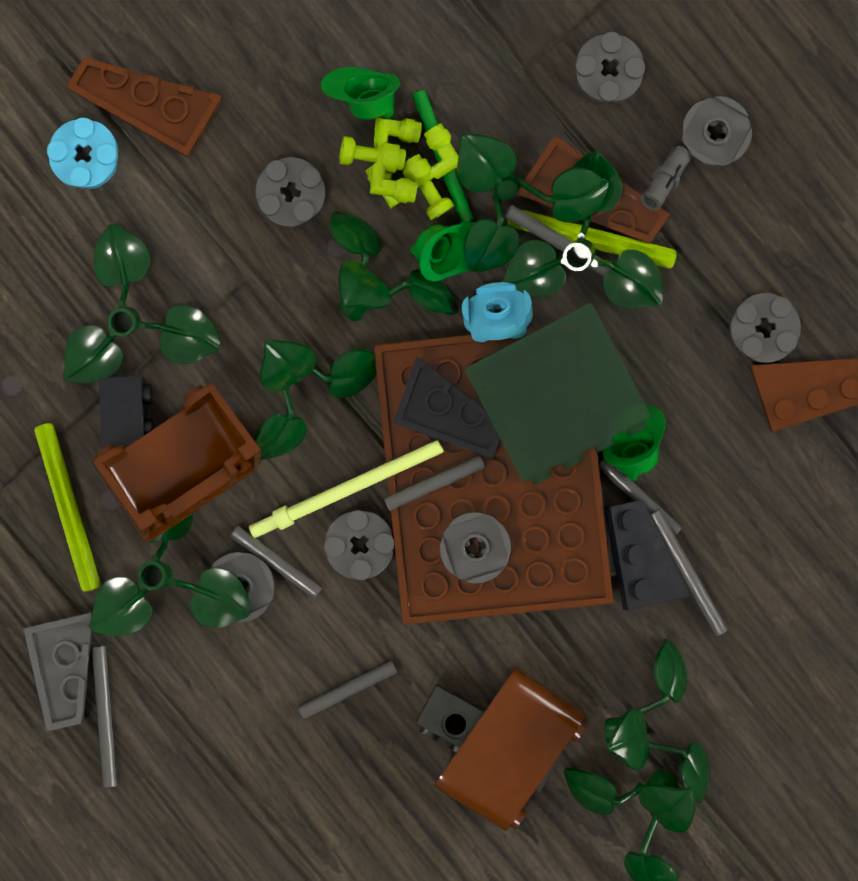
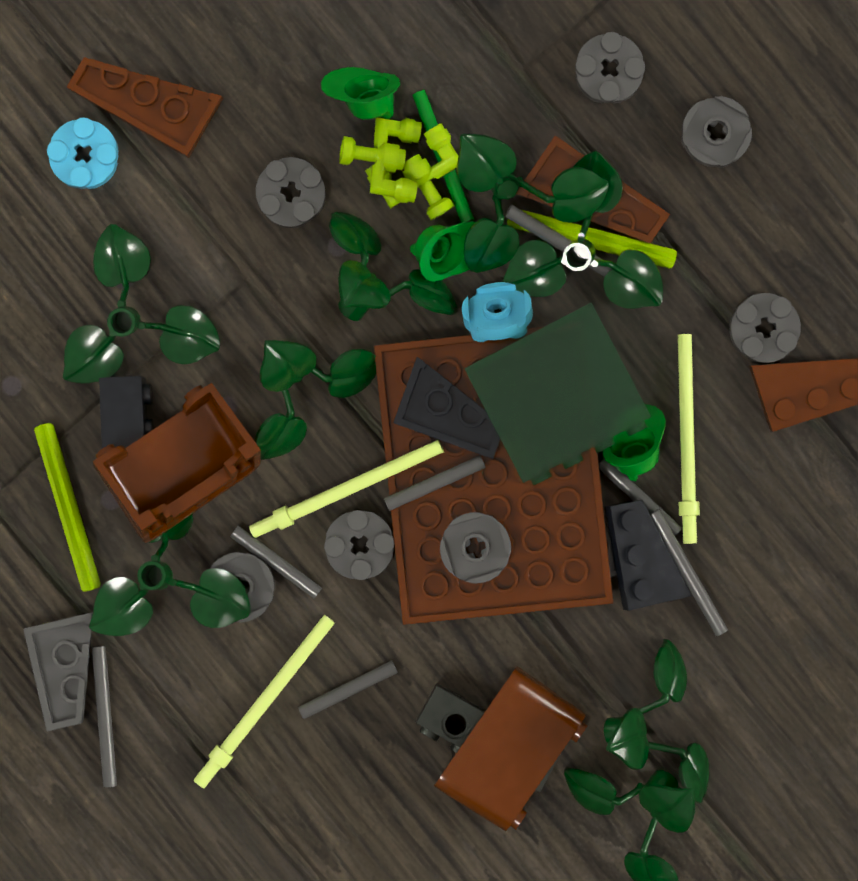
dark grey pin [640,146,692,211] -> none
none -> yellowish green bar [194,614,335,788]
none -> yellowish green bar [678,334,700,544]

